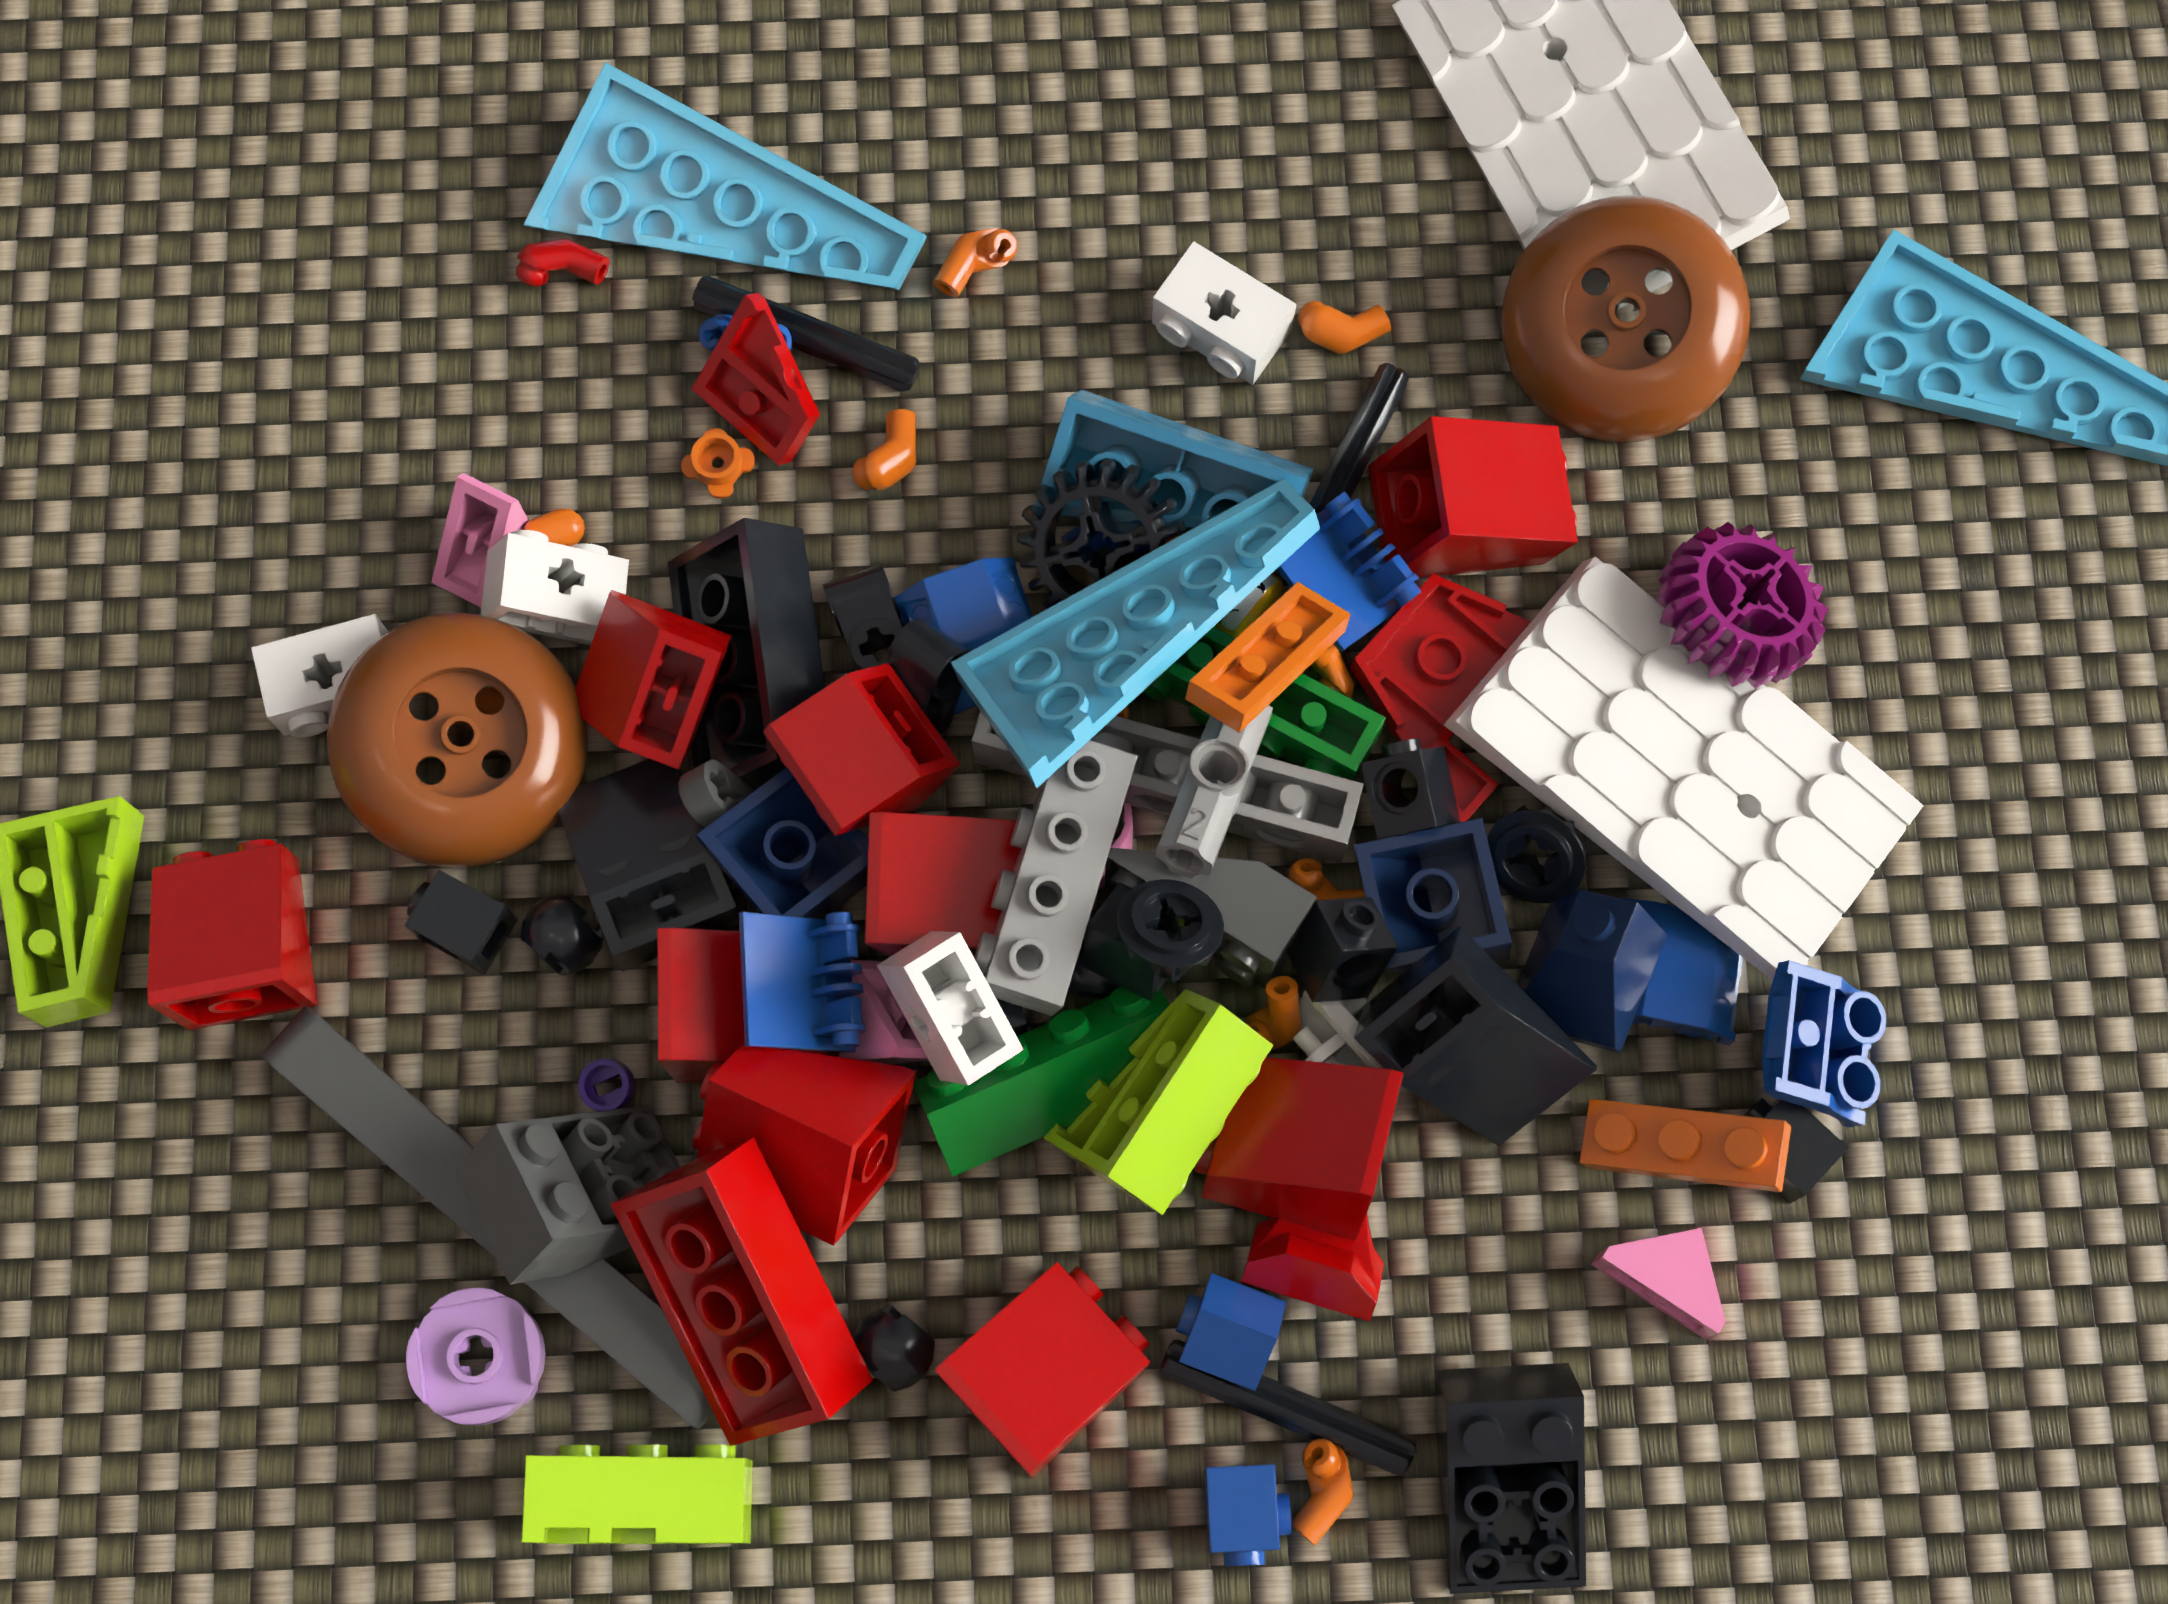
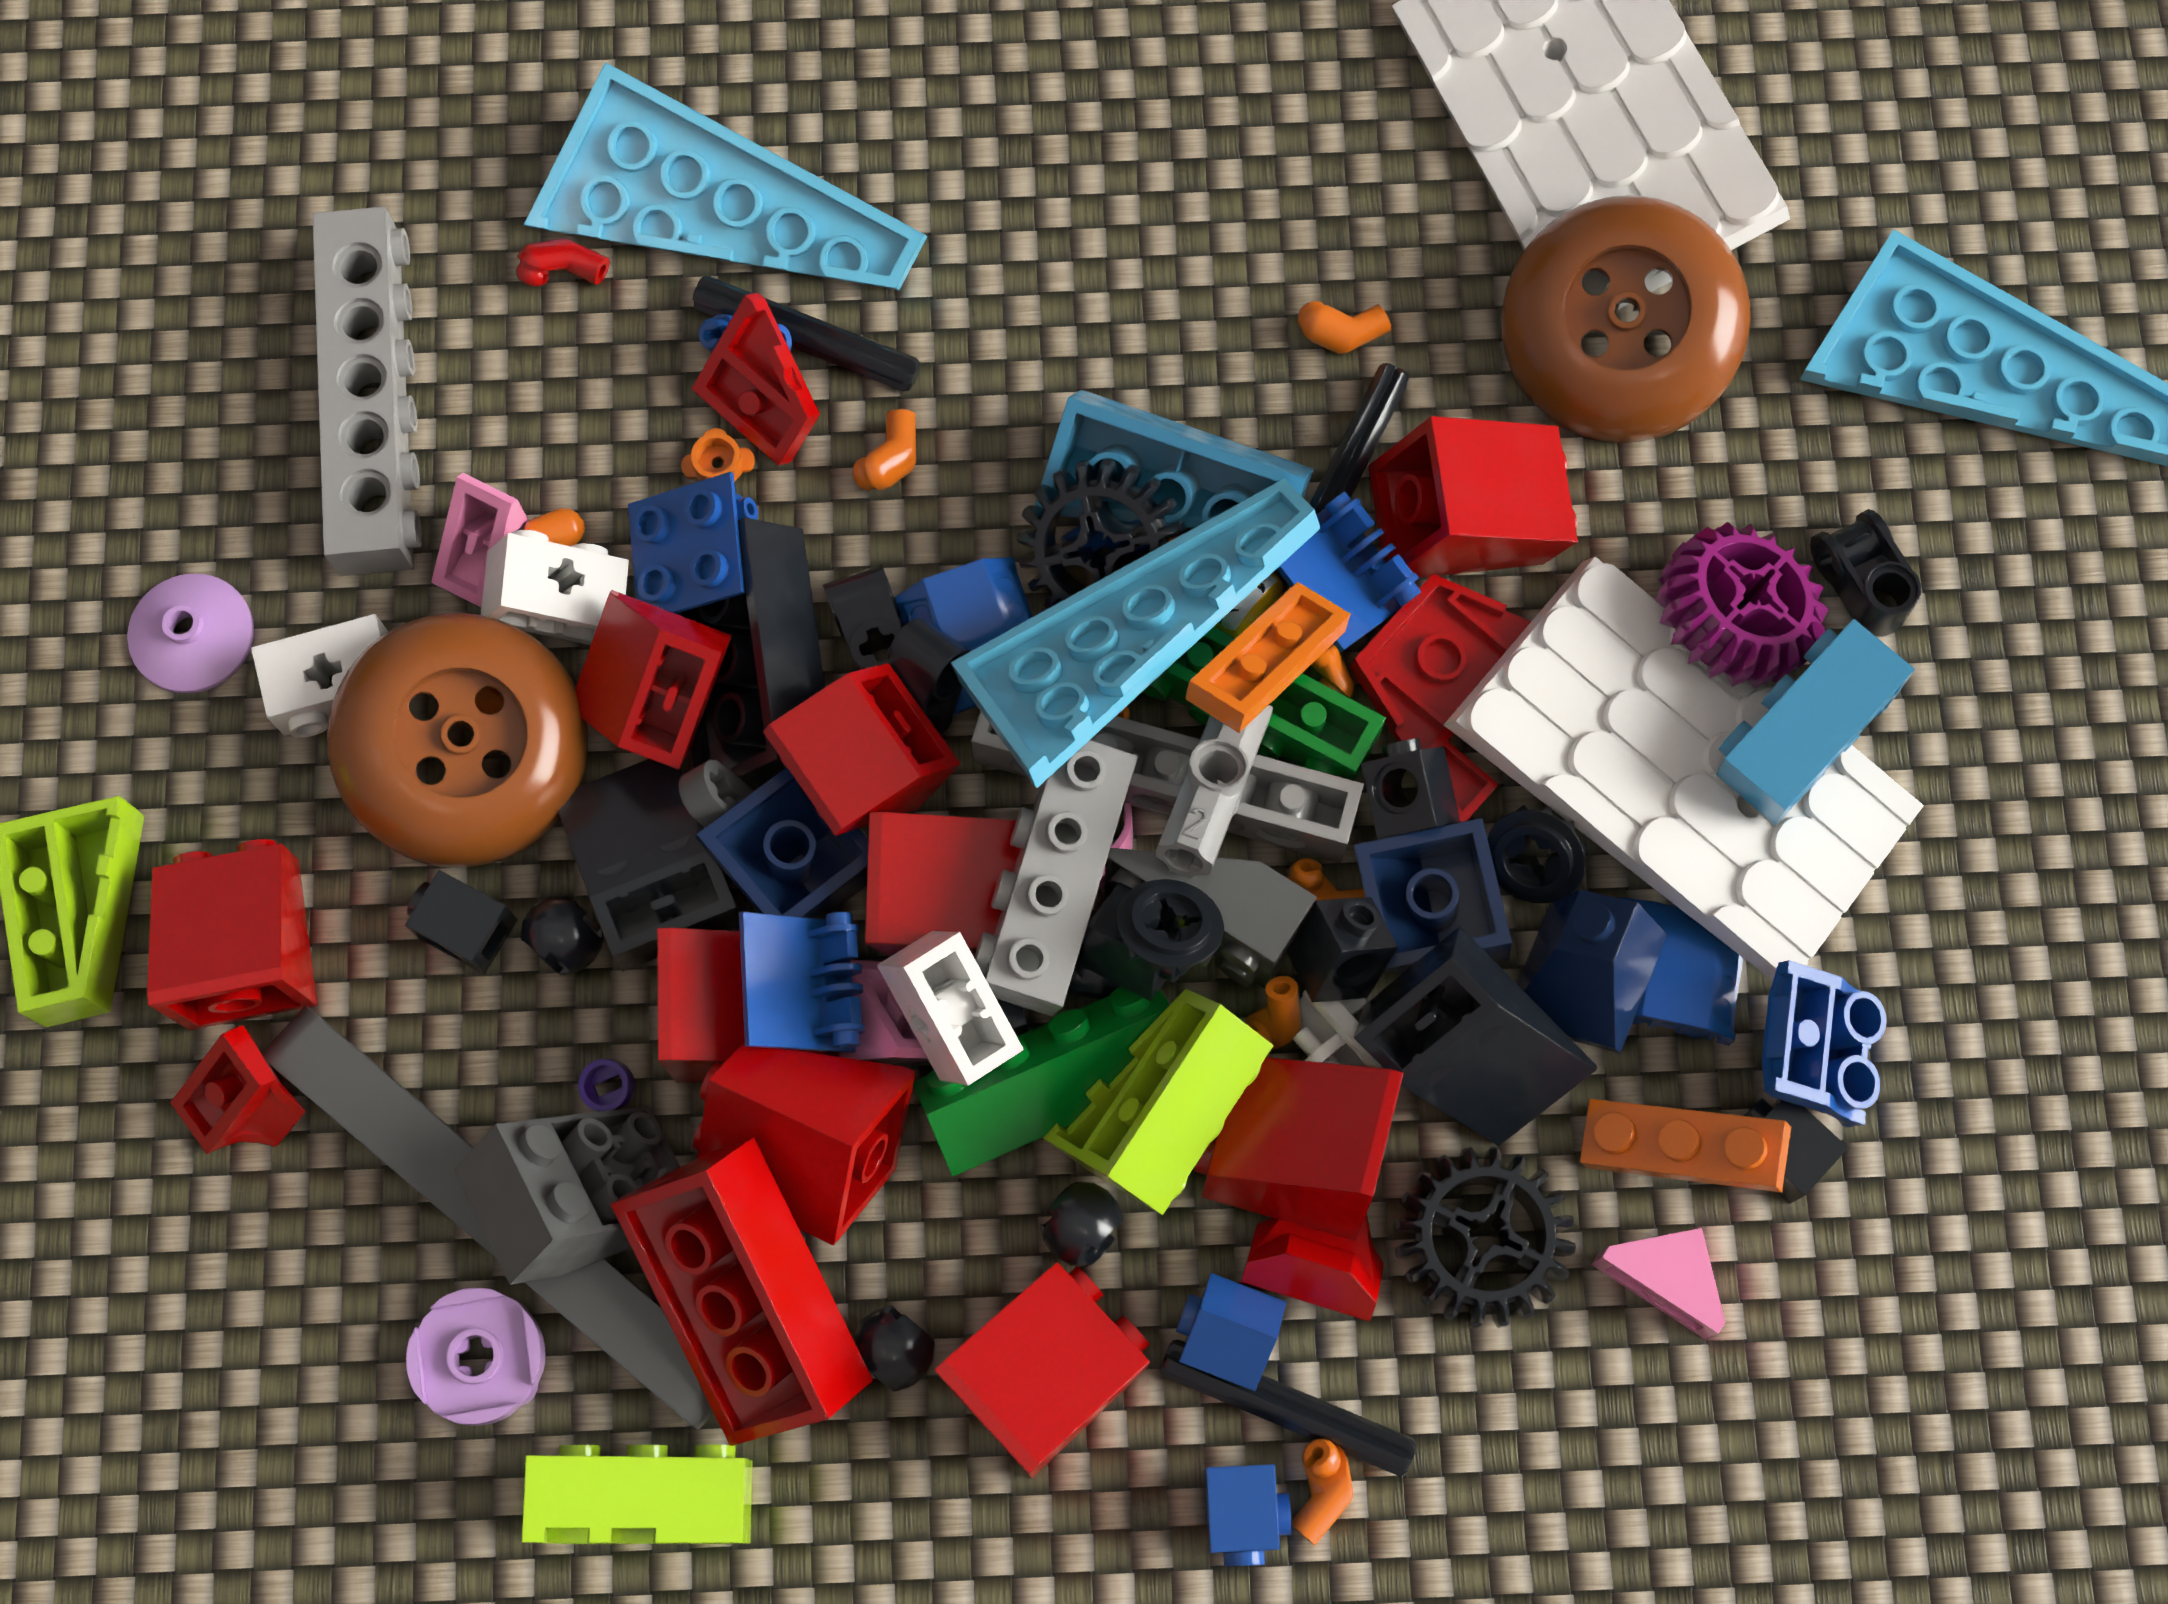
orange arm [933,228,1017,298] -> none
white brick [1152,241,1296,385] -> none
black slope [1434,1363,1586,1594] -> none
none -> lavender dish [127,573,254,694]
none -> red slope [170,1025,306,1154]
none -> light grey brick [312,206,422,577]
none -> blue hinge [628,472,758,614]
none -> black piece [1040,1181,1124,1267]
none -> black gear [1394,1147,1576,1328]
none -> dark azure wedge [1716,619,1915,826]
none -> black piece [1810,509,1921,637]

